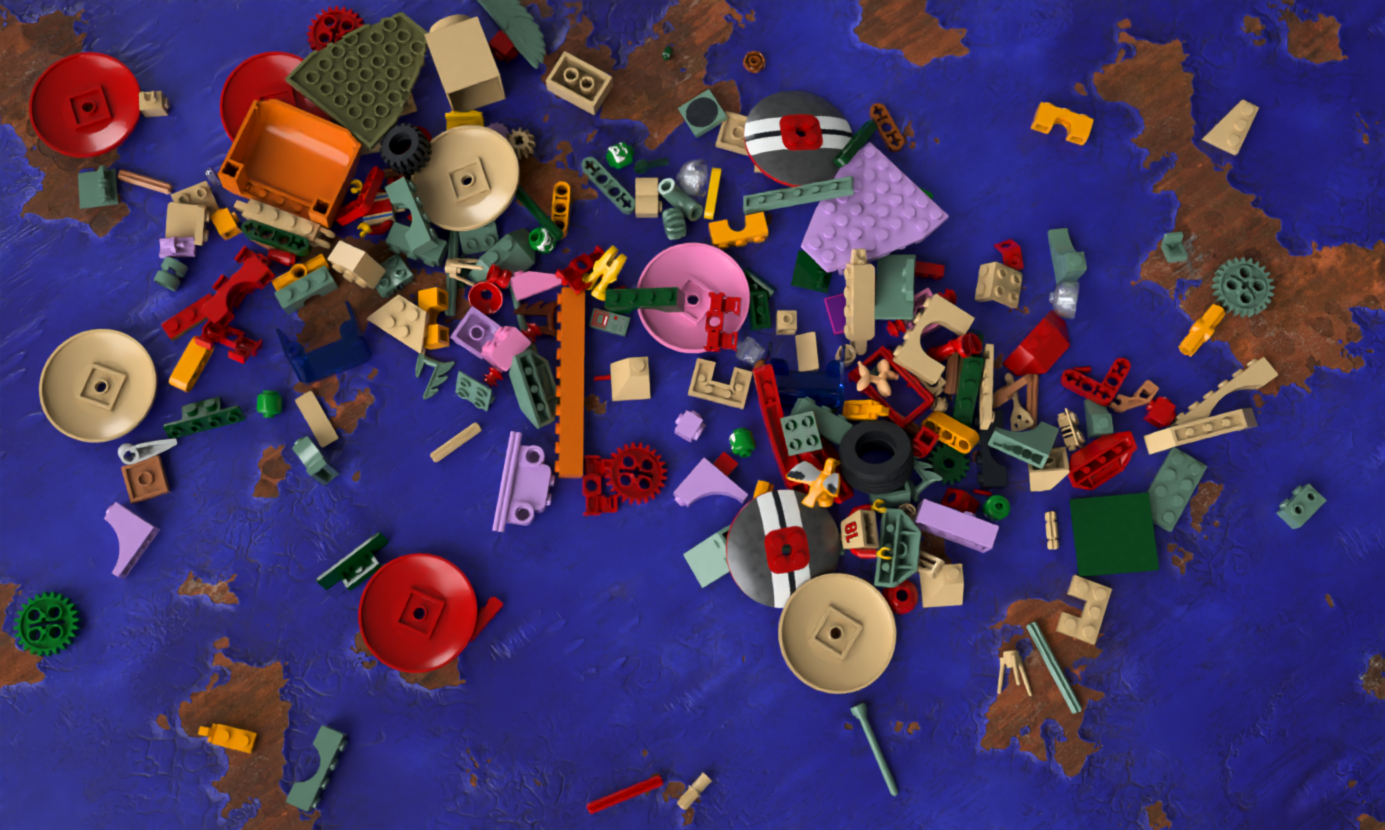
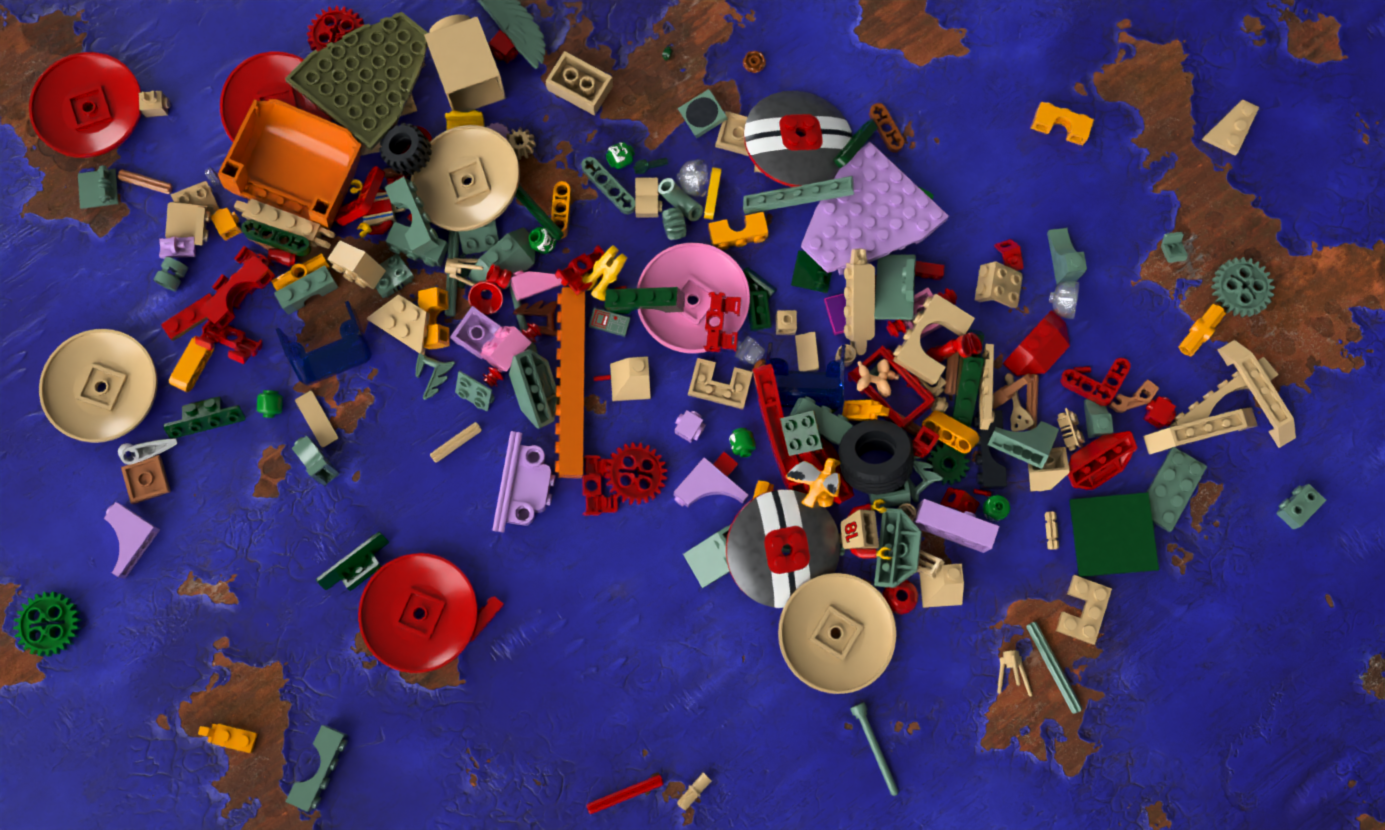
none -> tan slope [1218,340,1296,448]

